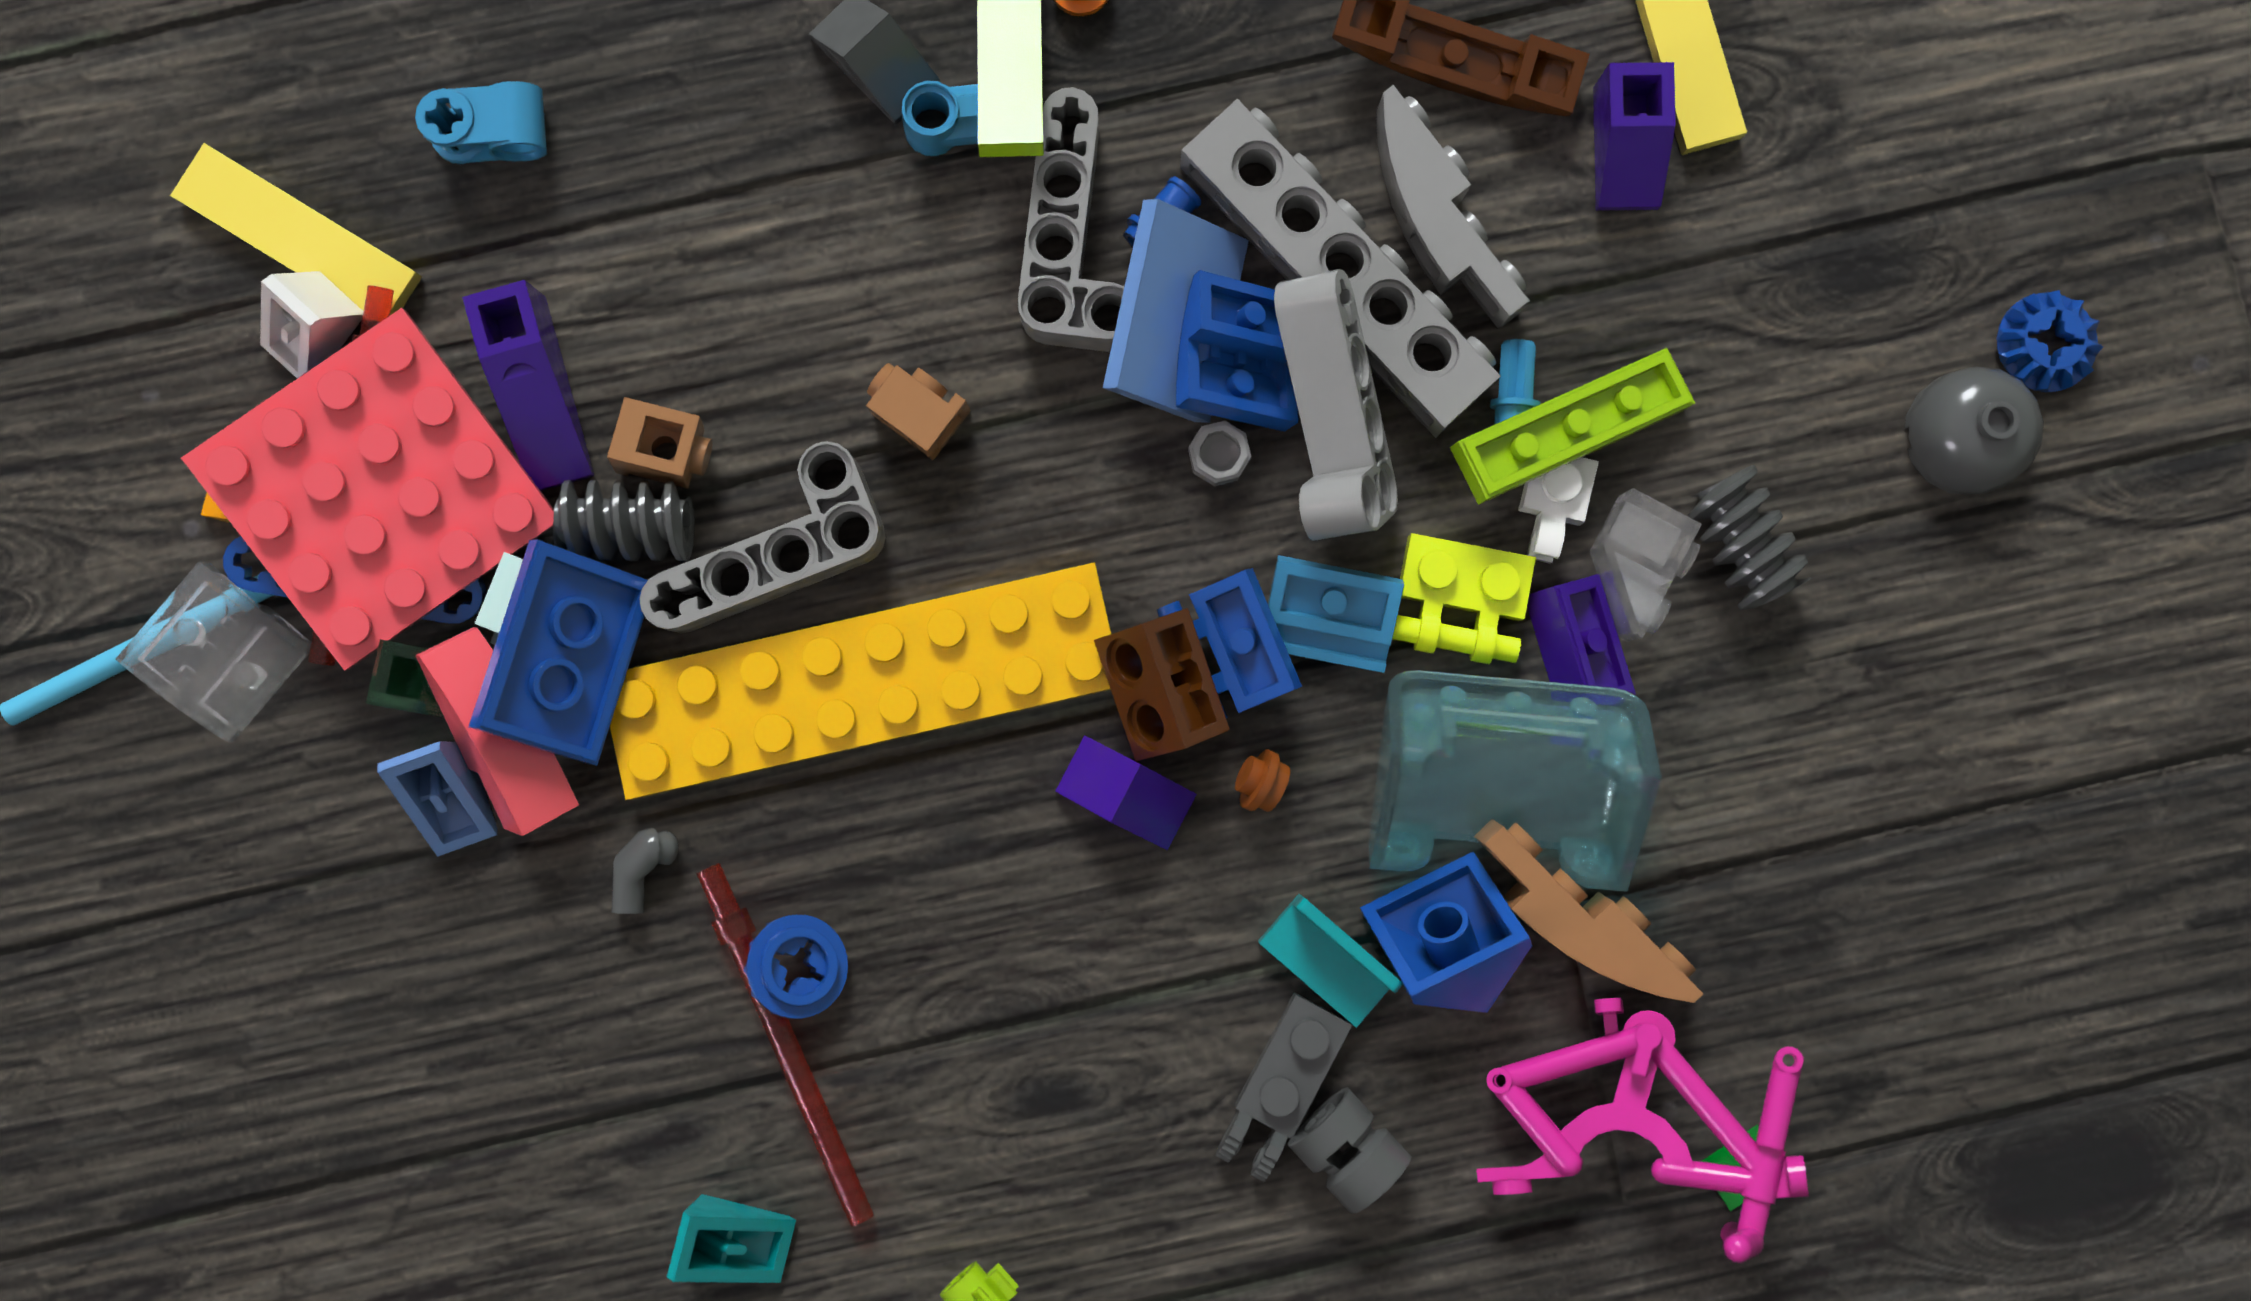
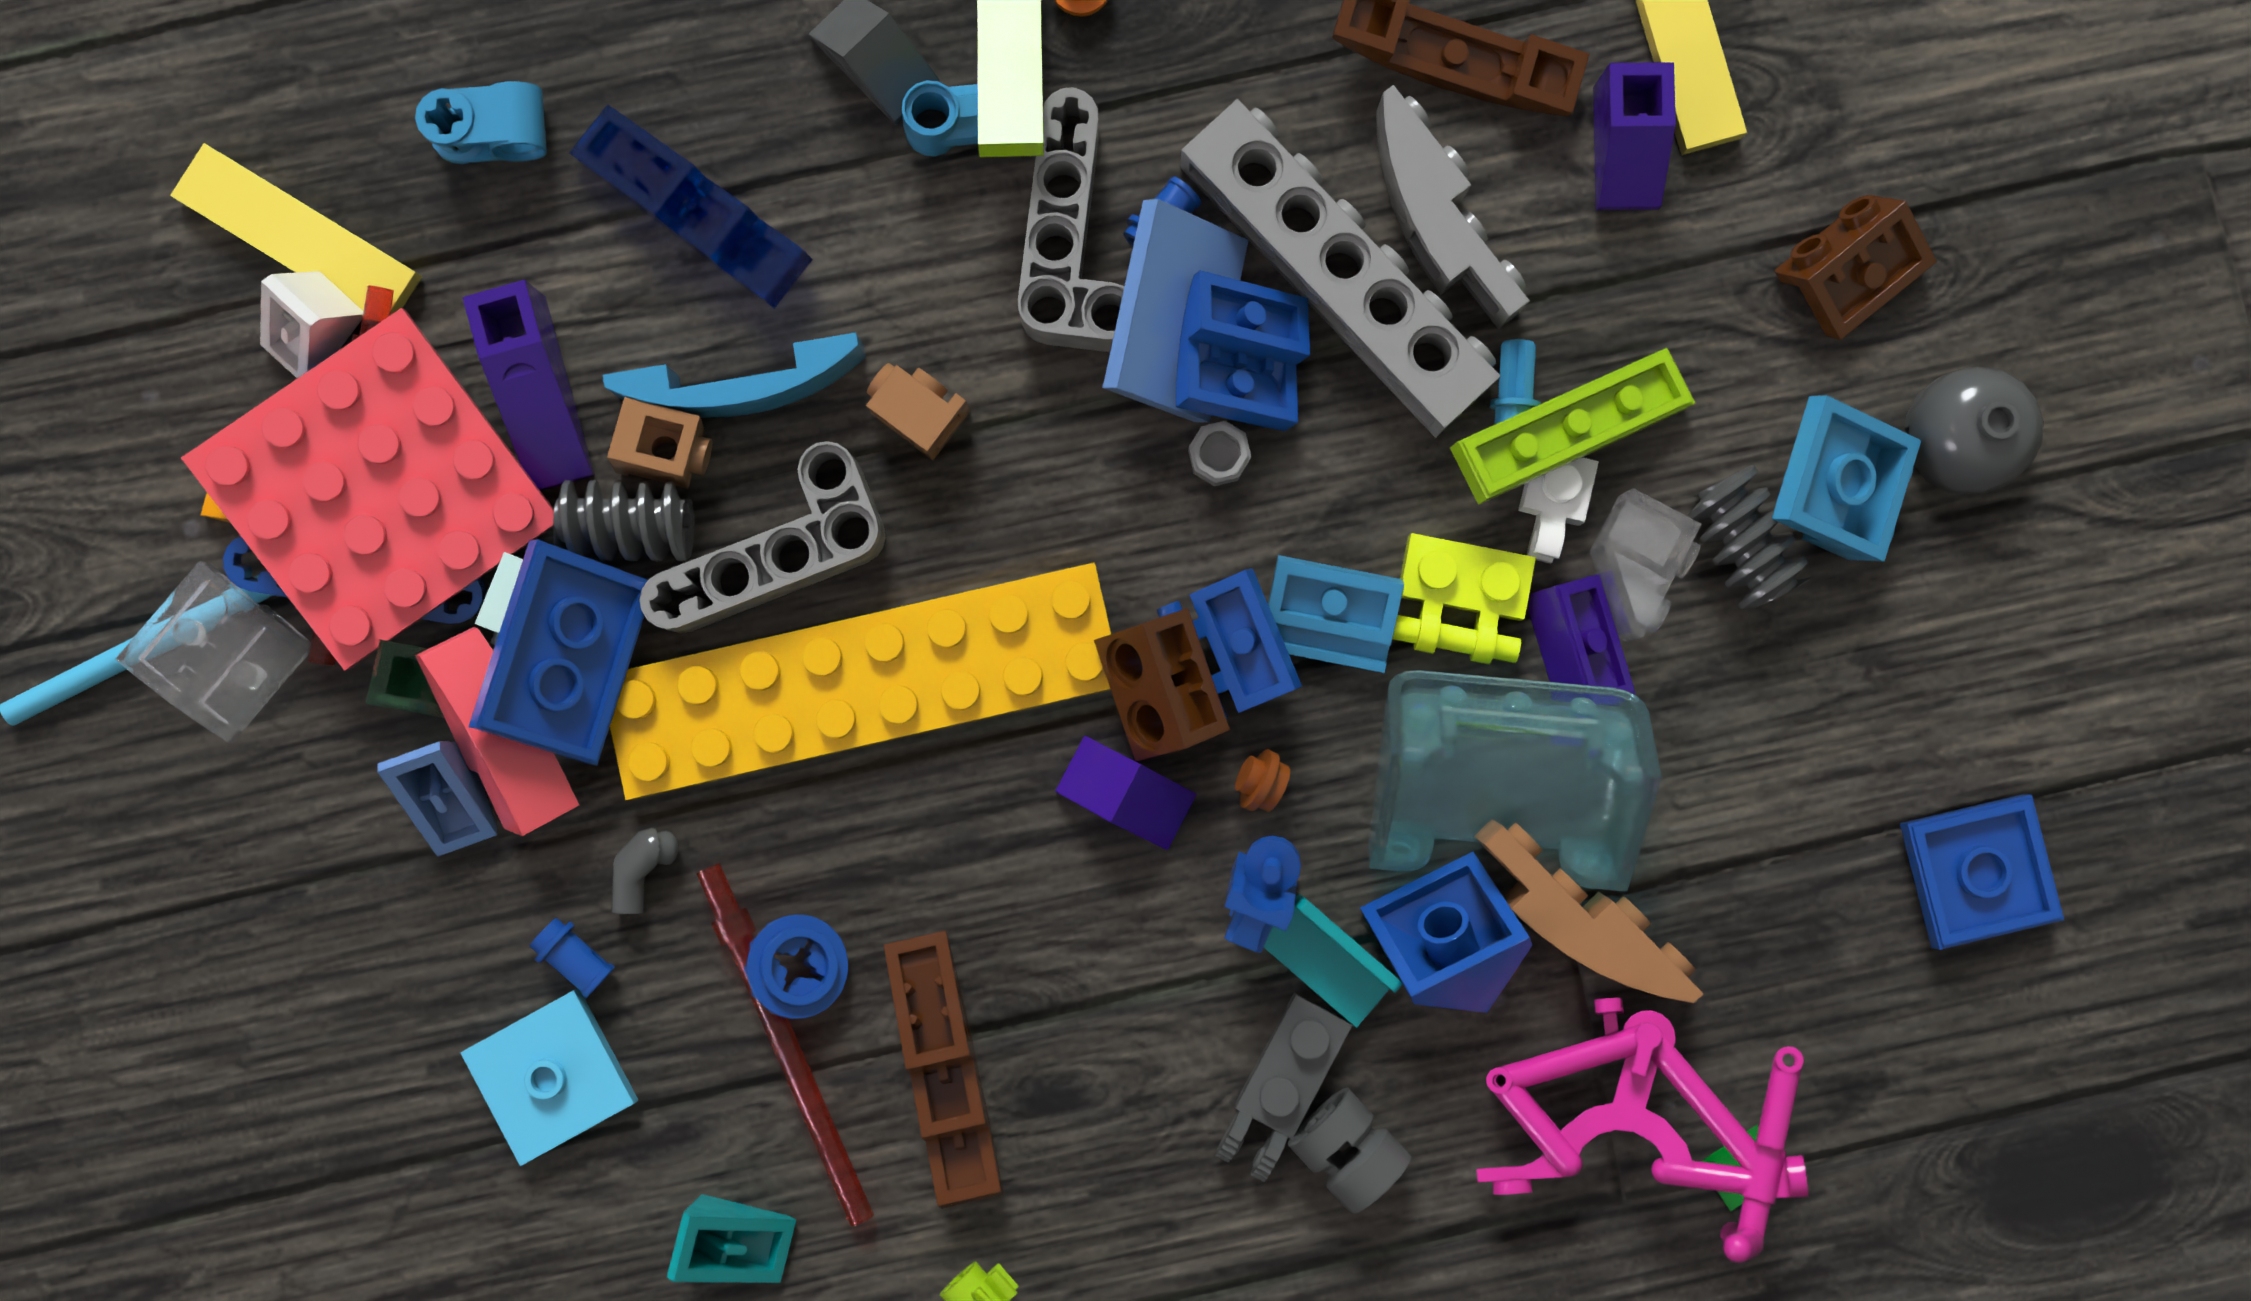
light grey beam [1274,269,1398,541] -> none
blue gear [1997,290,2104,392] -> none
none -> medium azure plate [460,989,639,1166]
none -> blue pin [529,917,615,998]
none -> clear blue slope [569,104,813,309]
none -> dark azure slope [603,333,866,418]
none -> reddish brown slope [883,930,1004,1209]
none -> blue hips [1224,836,1301,953]
none -> dark azure plate [1772,395,1921,562]
none -> reddish brown bracket [1775,195,1937,340]
none -> blue plate [1900,794,2064,950]

